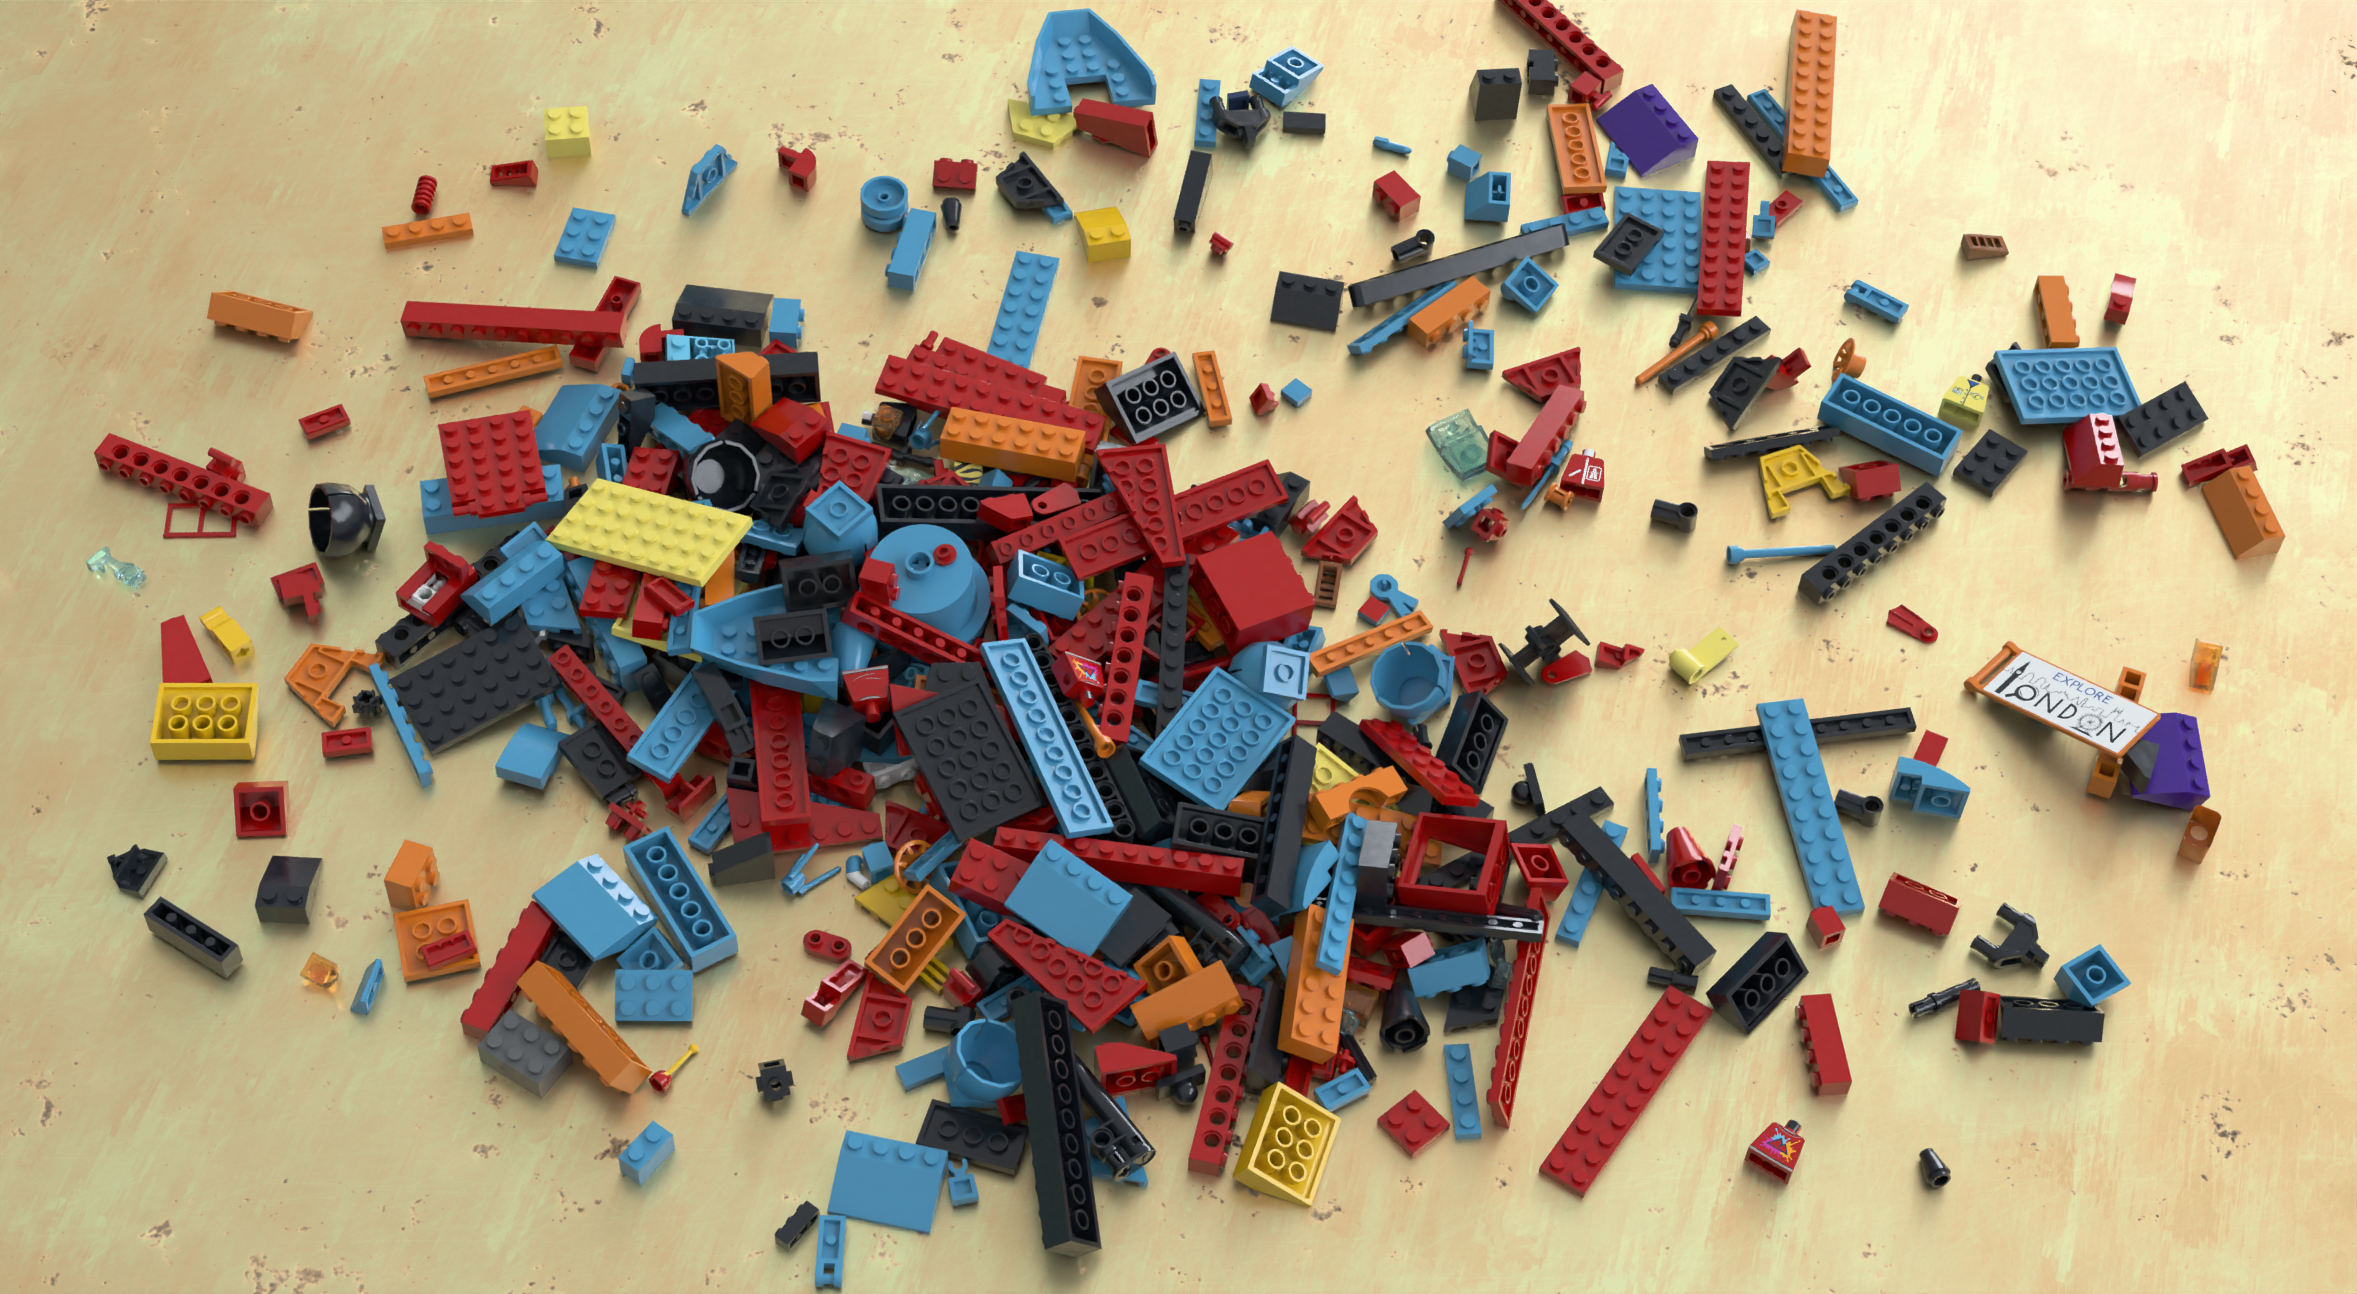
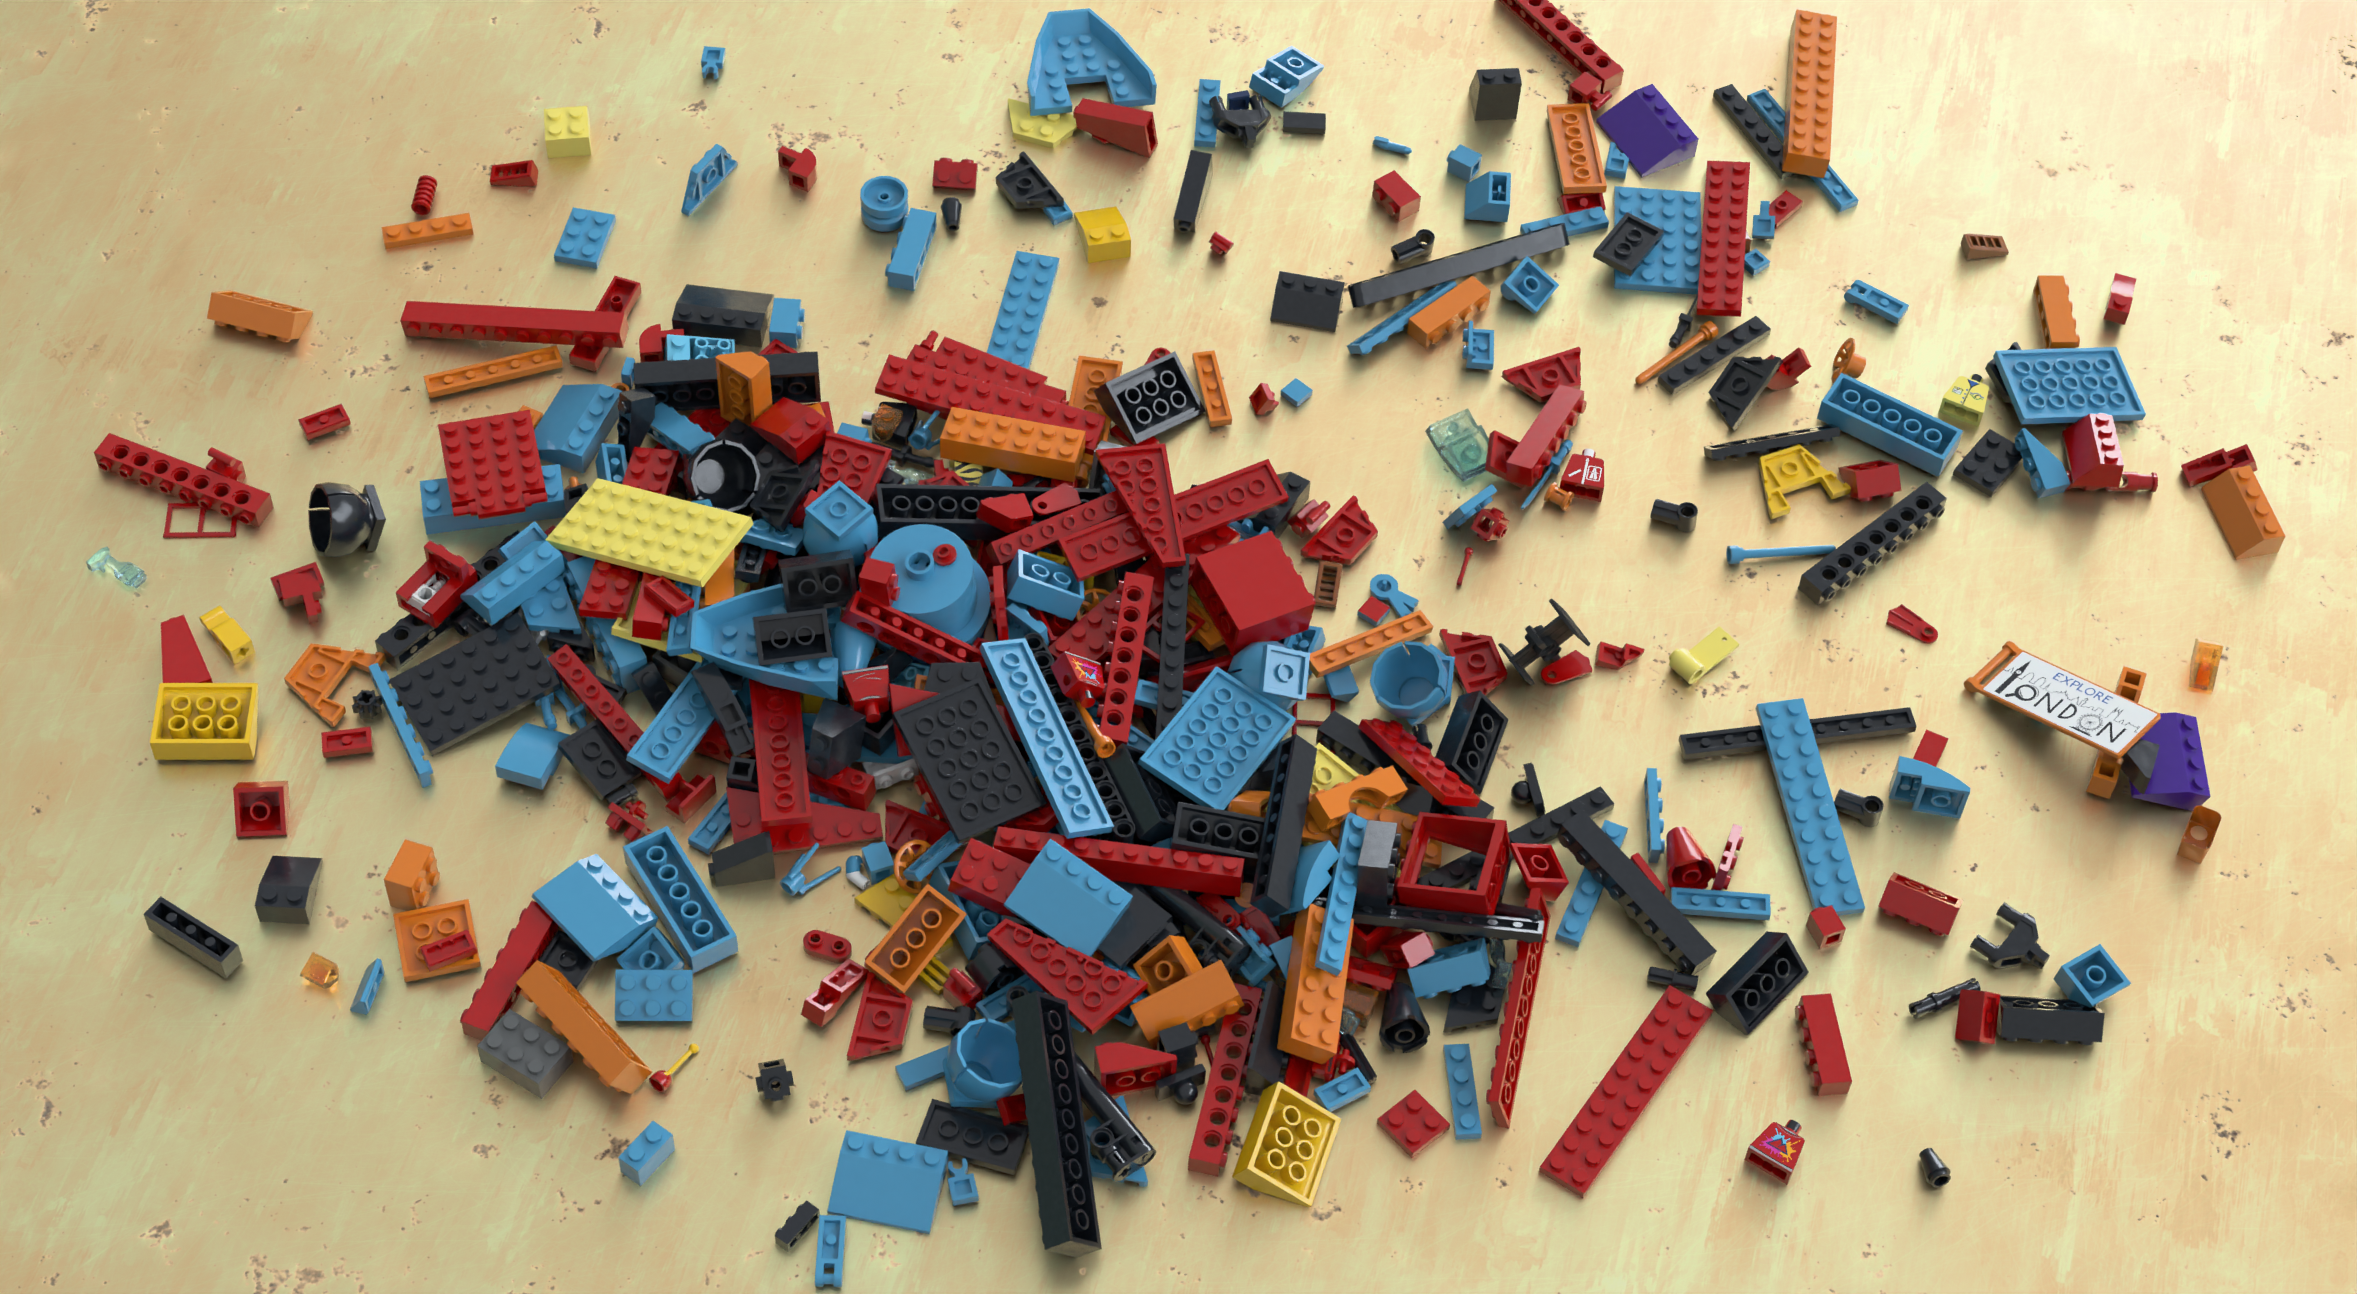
black slope [107,844,168,898] -> none
black brick [1527,49,1559,95] -> none
black plate [2114,381,2209,458] -> none
none -> dark azure plate [701,46,726,79]
none -> dark azure slope [2015,428,2071,498]

